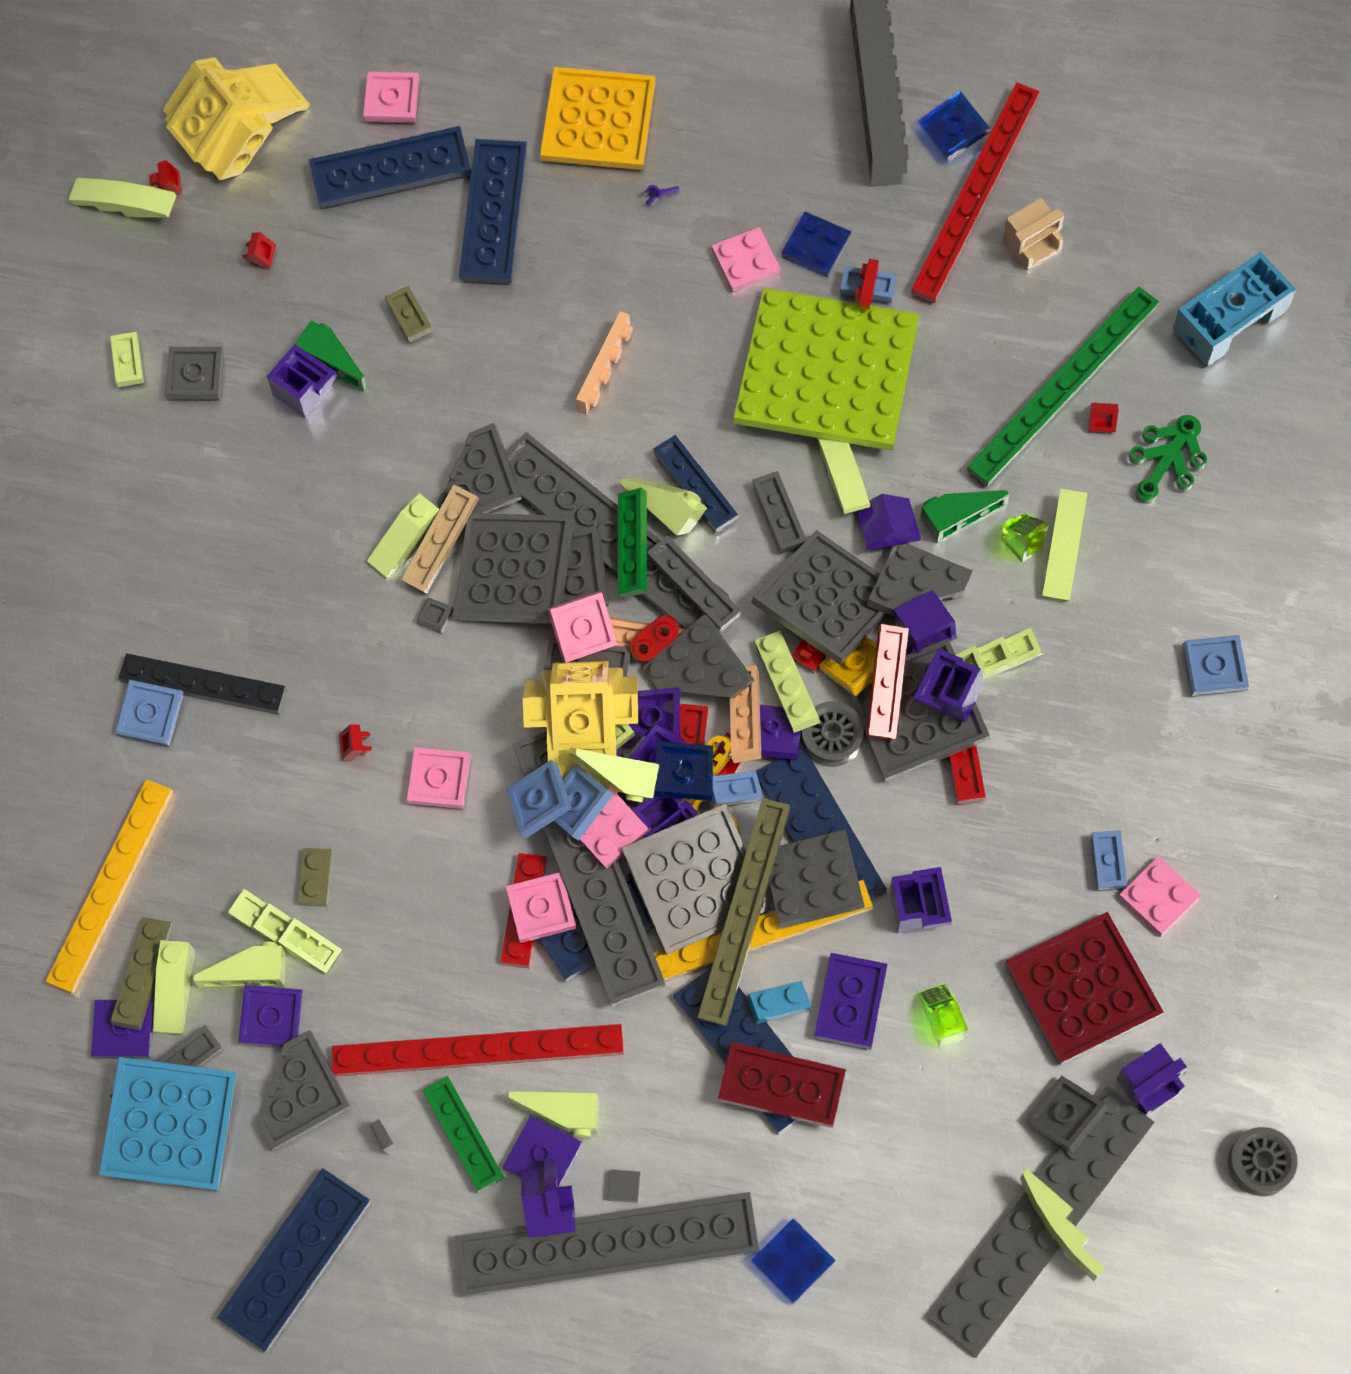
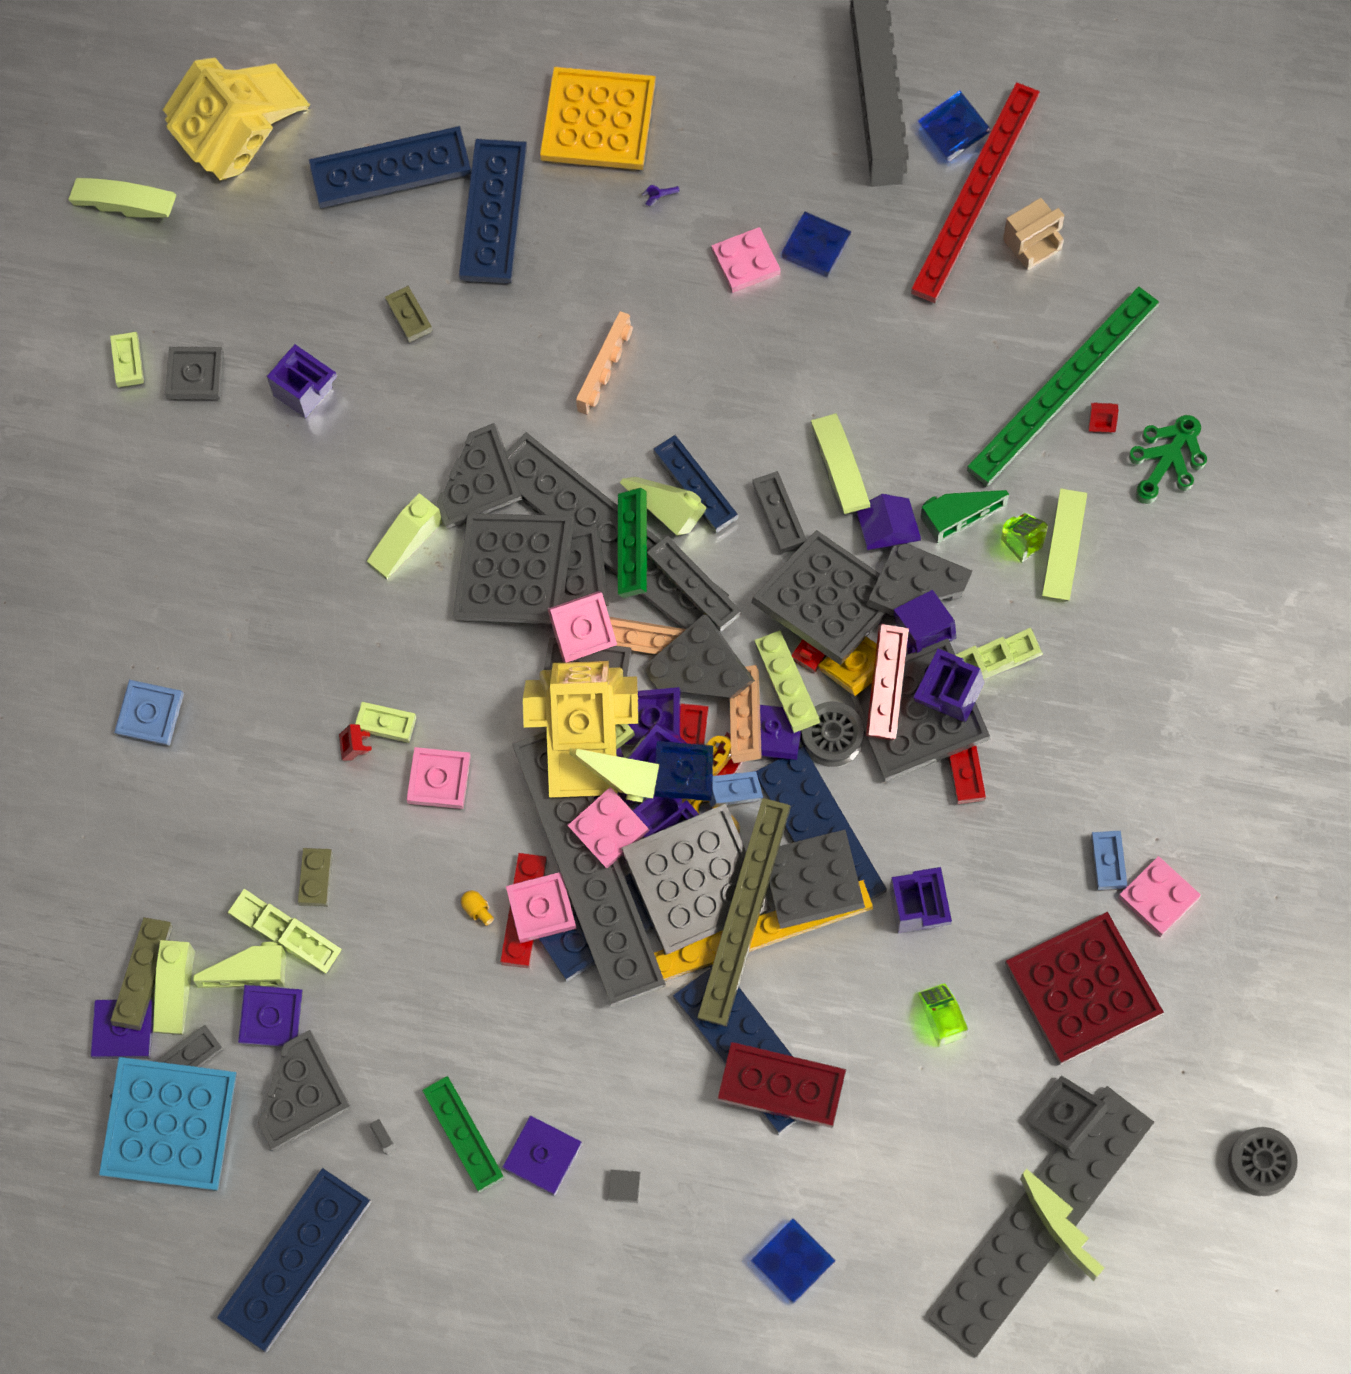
yellow plate [45,779,173,995] -> none
black plate [118,653,287,715] -> none
red tile [149,160,182,195] -> none
red tile [243,232,276,269] -> none
green slope [295,321,367,392] -> none
red plate [332,1024,624,1077] -> none
bright pink plate [363,72,420,123] -> none
tan plate [401,484,479,594] -> none
dark grey tile [416,597,453,634] -> none
dark grey plate [455,1192,759,1298] -> none
medium blue plate [507,760,572,838] -> none
yellowish green slope [509,1091,599,1139] -> none
dark purple plate [521,1158,576,1238] -> none
medium blue plate [554,764,614,840] -> none
red plate [630,615,680,661] -> none
lime plate [733,288,920,451] -> none
dark azure plate [746,981,812,1024] -> none
dark purple plate [814,953,888,1050] -> none
medium blue plate [840,266,897,303] -> none
red plate [855,259,880,310] -> none
dark purple plate [1116,1043,1187,1116] -> none
dark azure plate [1173,252,1296,367] -> none
medium blue plate [1183,635,1249,696] -> none
none -> yellowish green plate [355,702,417,743]
none -> yellow cylinder [460,890,494,926]

